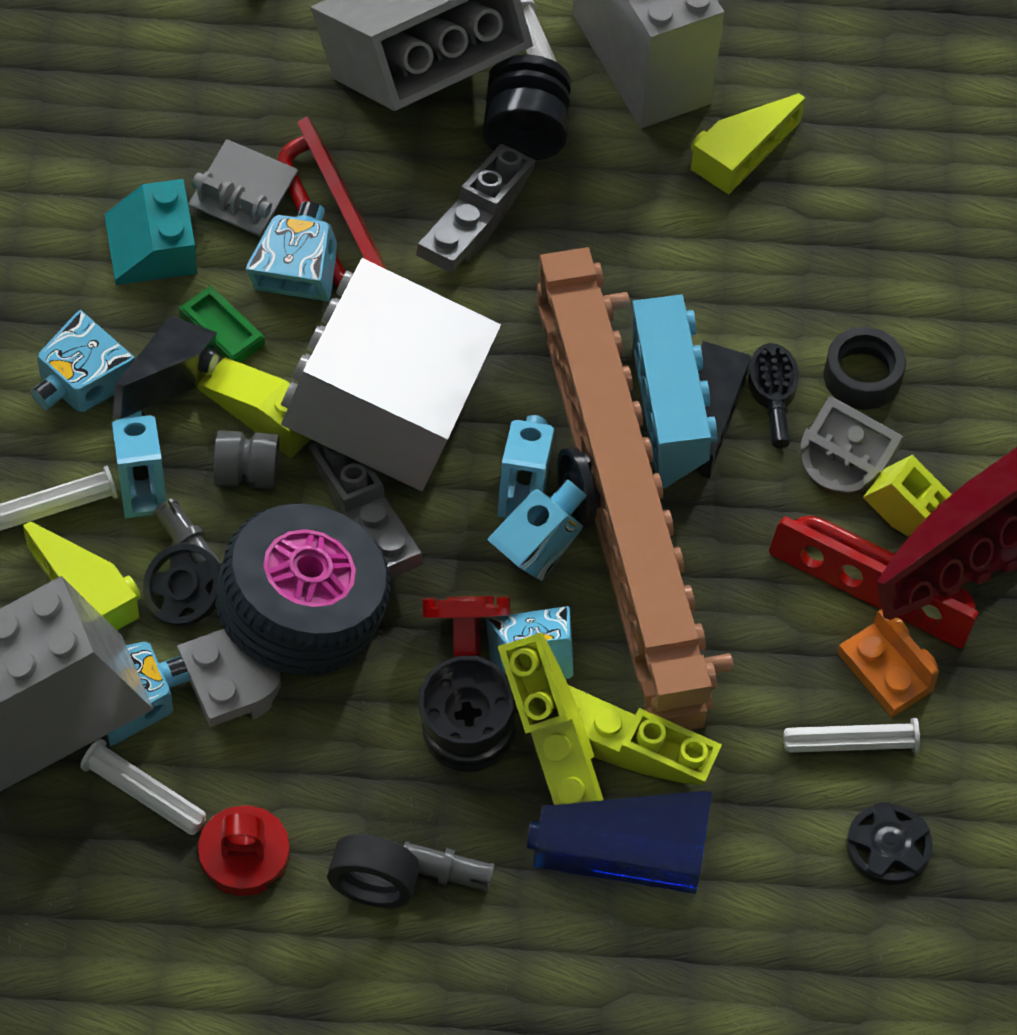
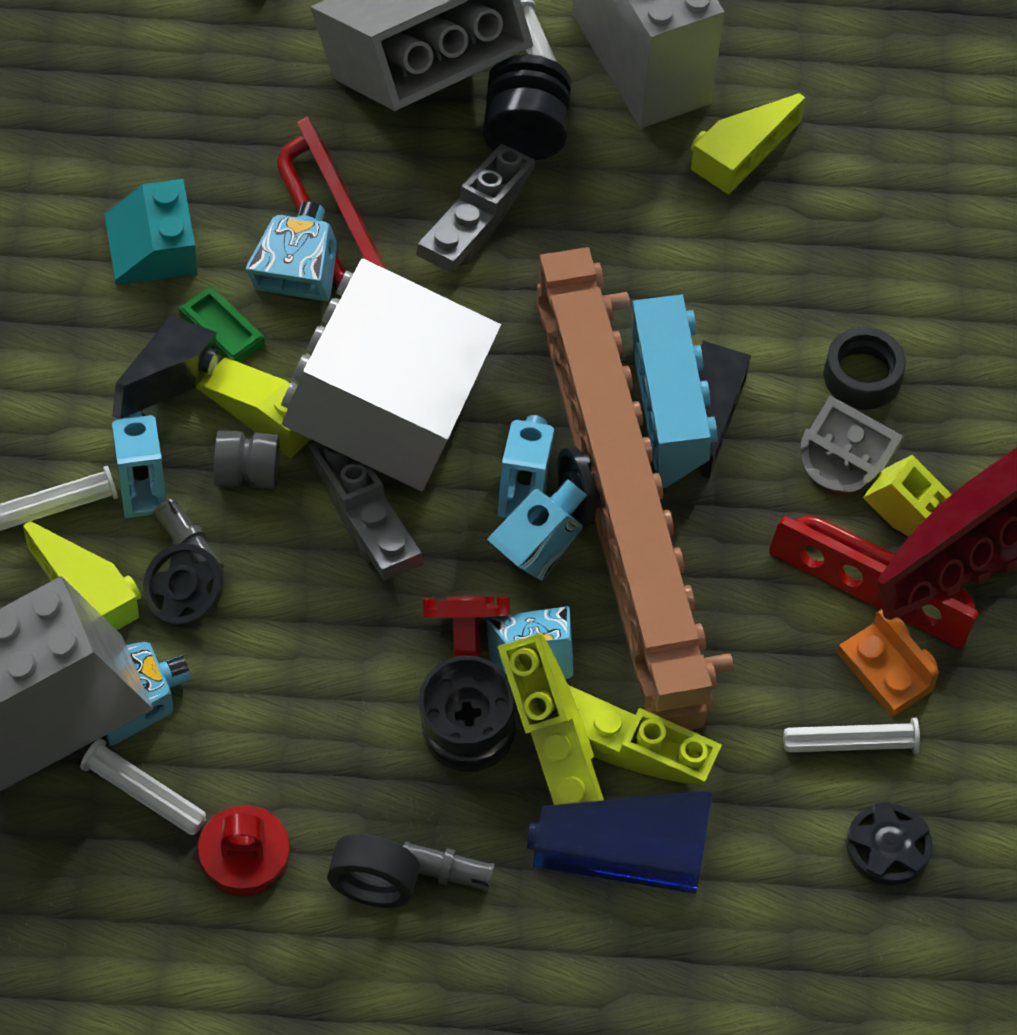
medium azure torso [31,310,135,412] -> none
light grey slope [177,629,281,727] -> none
light grey hinge [188,139,298,237] -> none
black wheel [215,504,391,675] -> none
black piece [748,343,799,449] -> none

